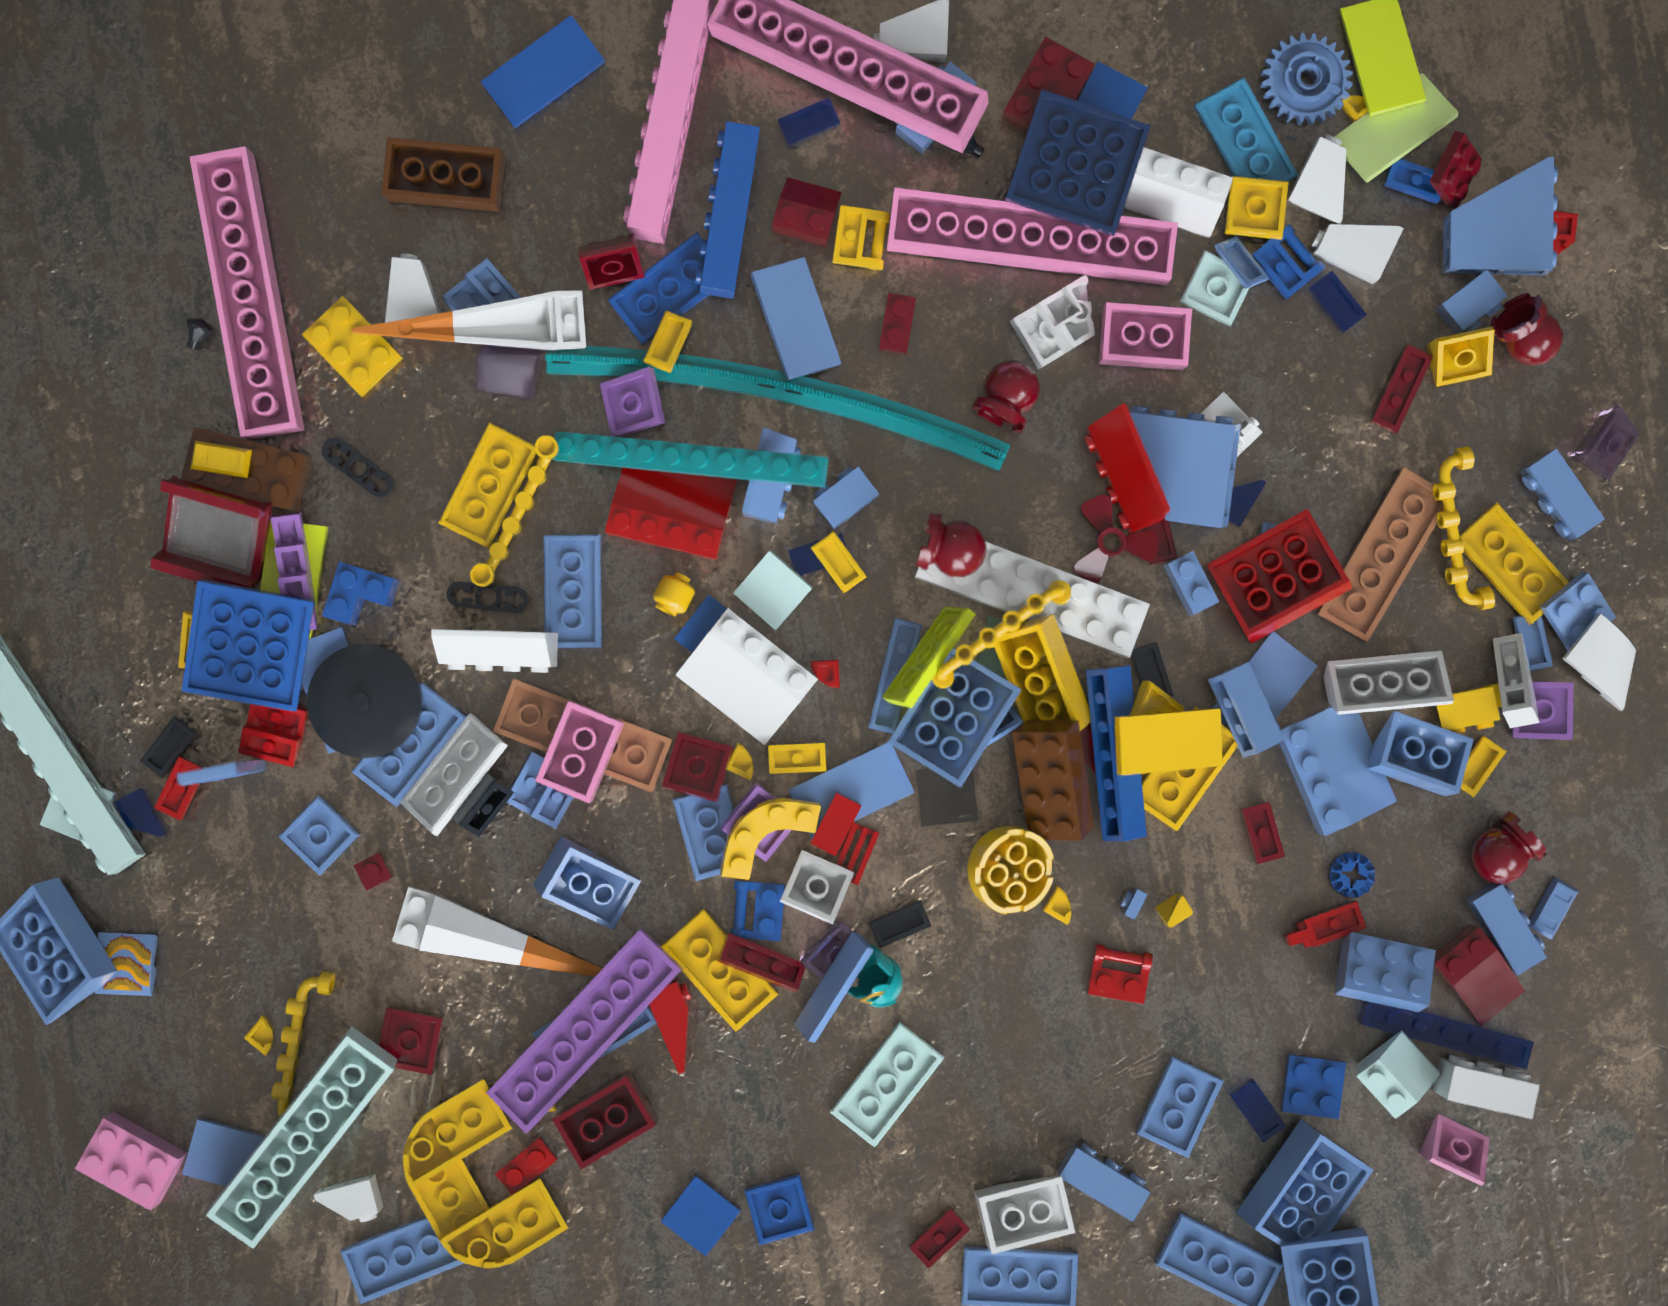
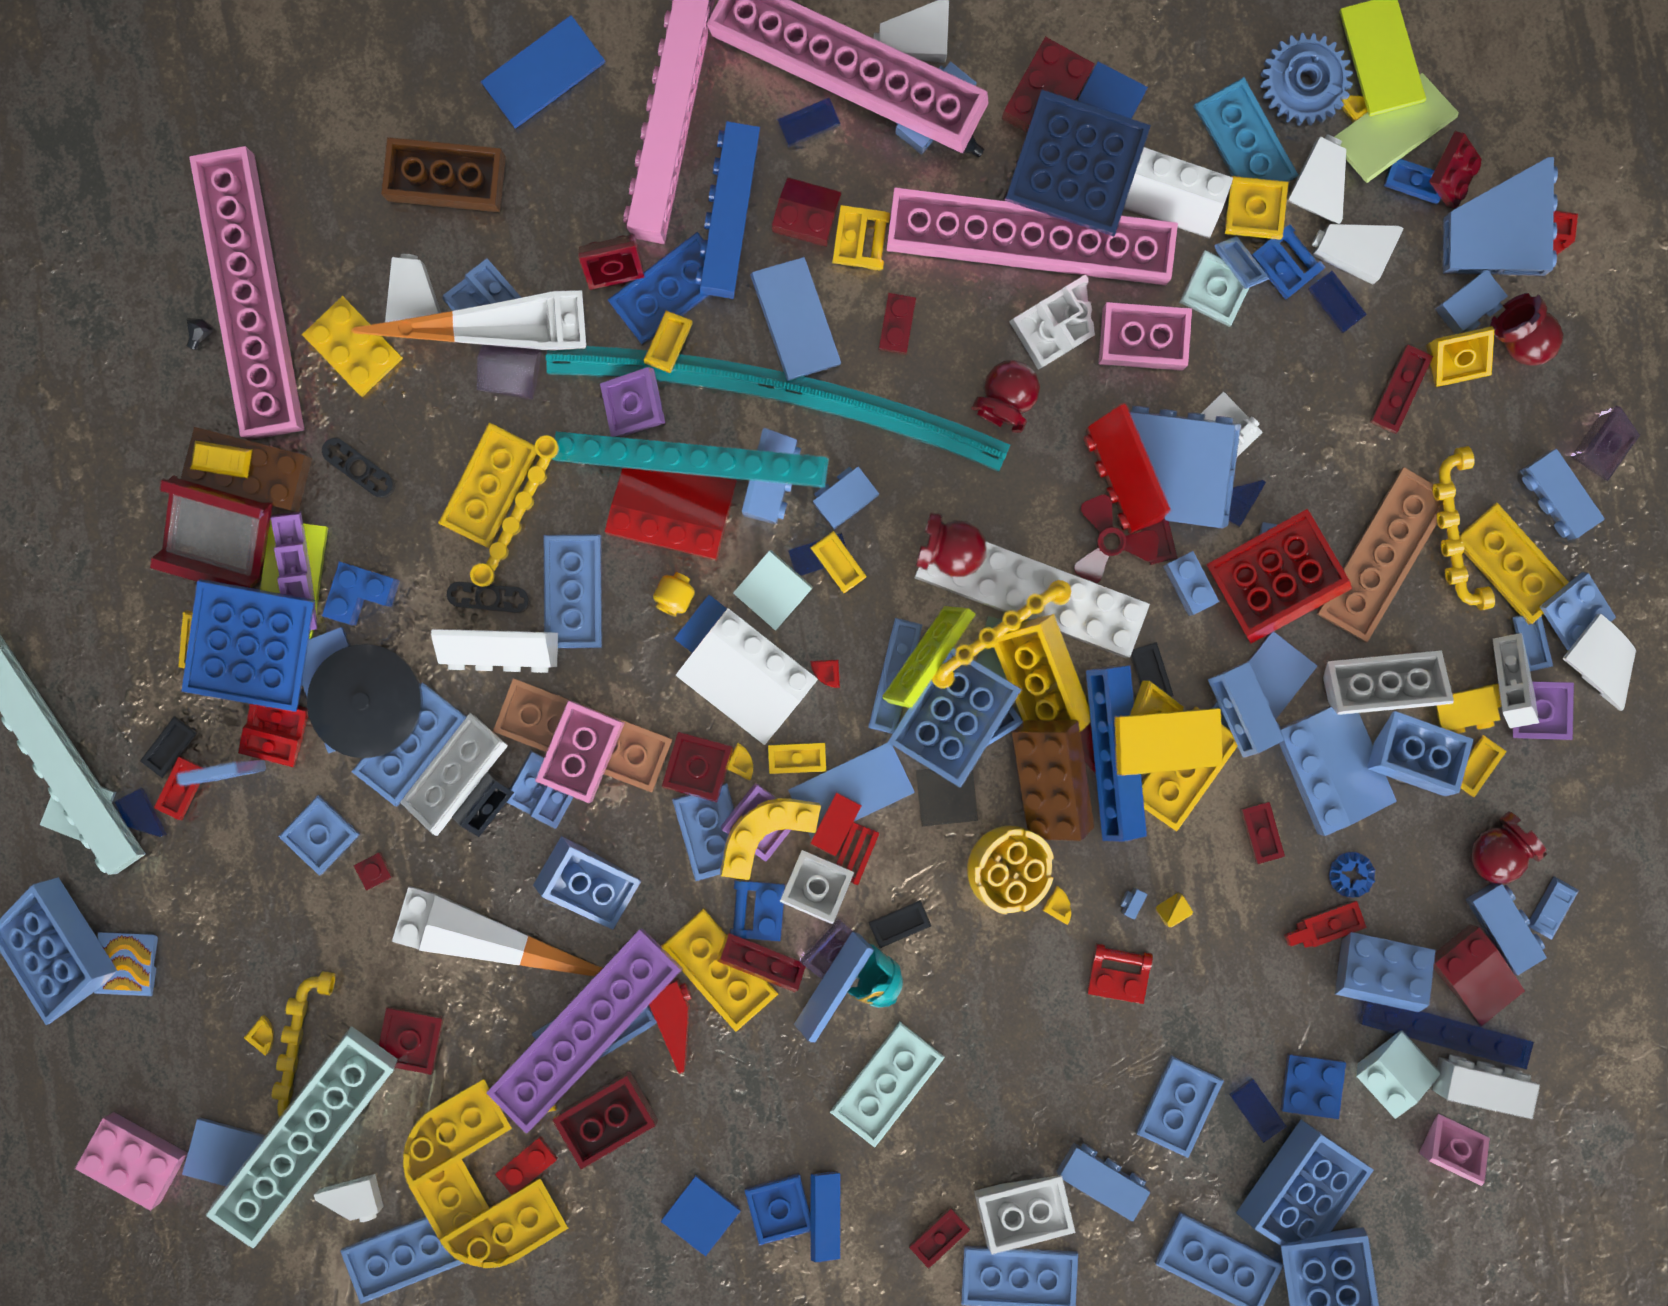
none -> blue tile [811,1171,840,1262]

